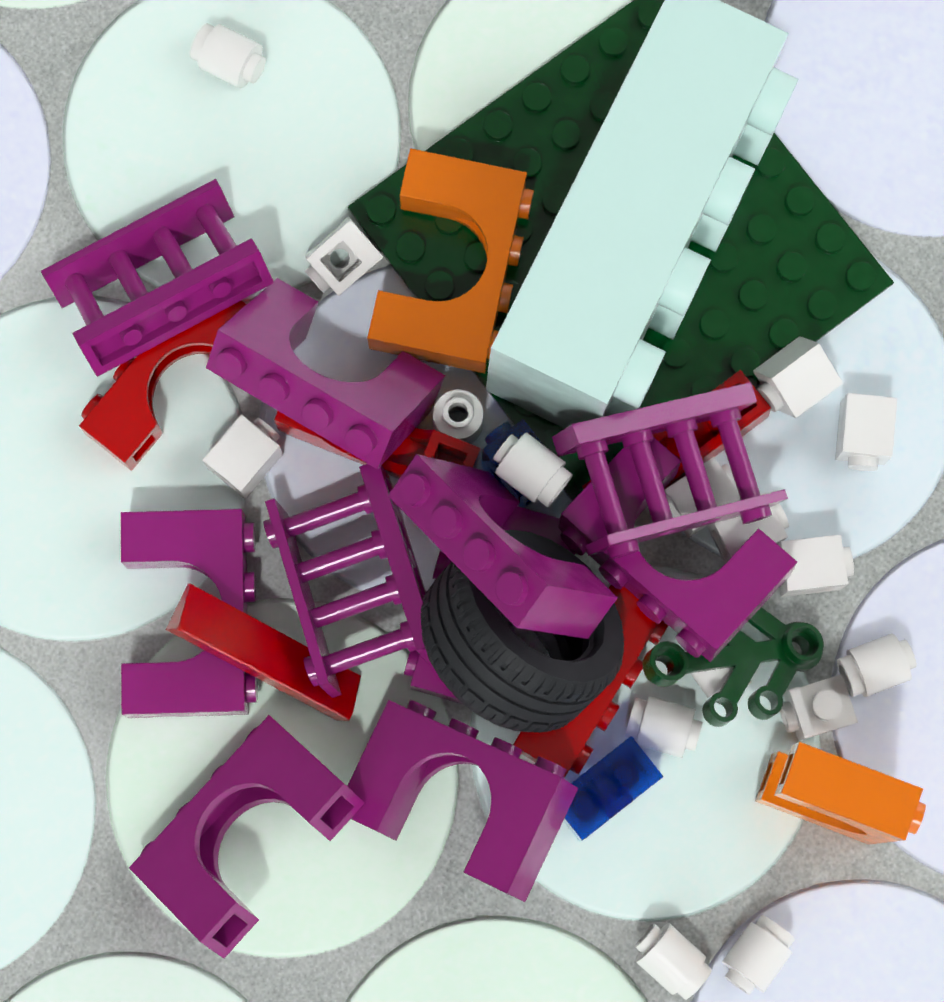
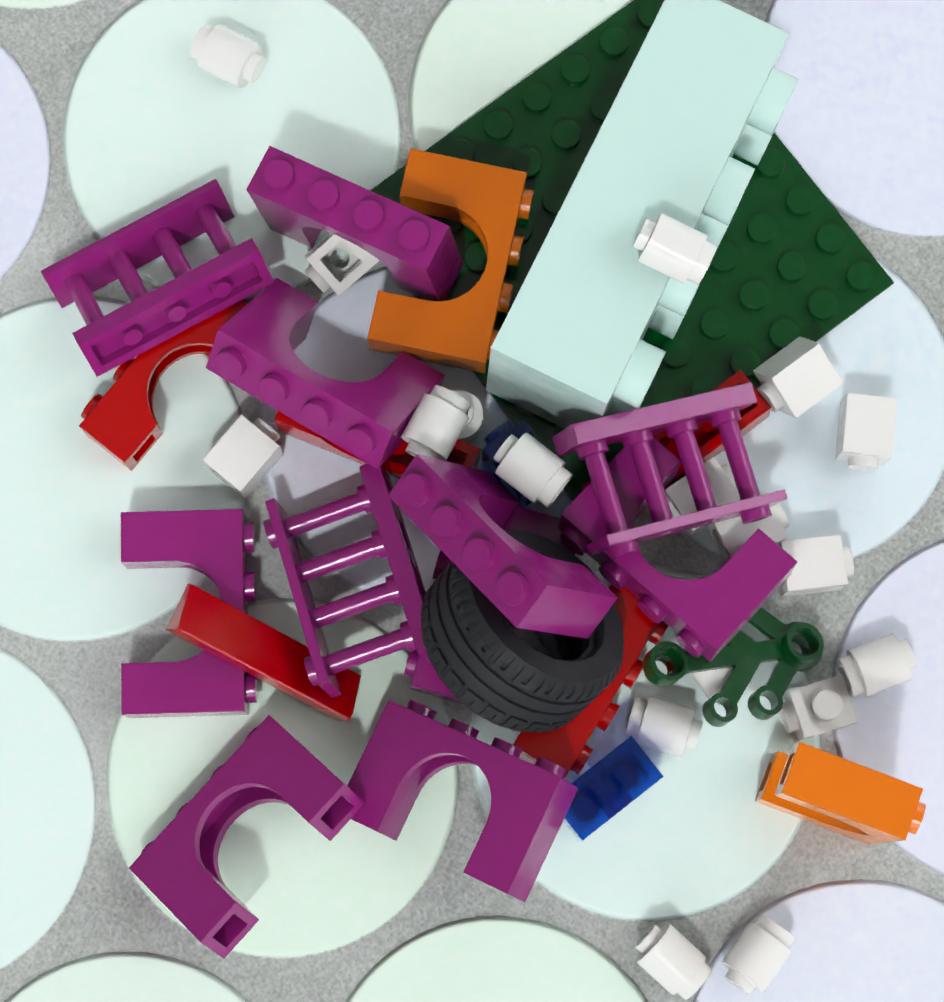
none -> magenta arch [246,146,464,301]
none -> white brick [401,385,471,461]
none -> white brick [633,213,717,285]

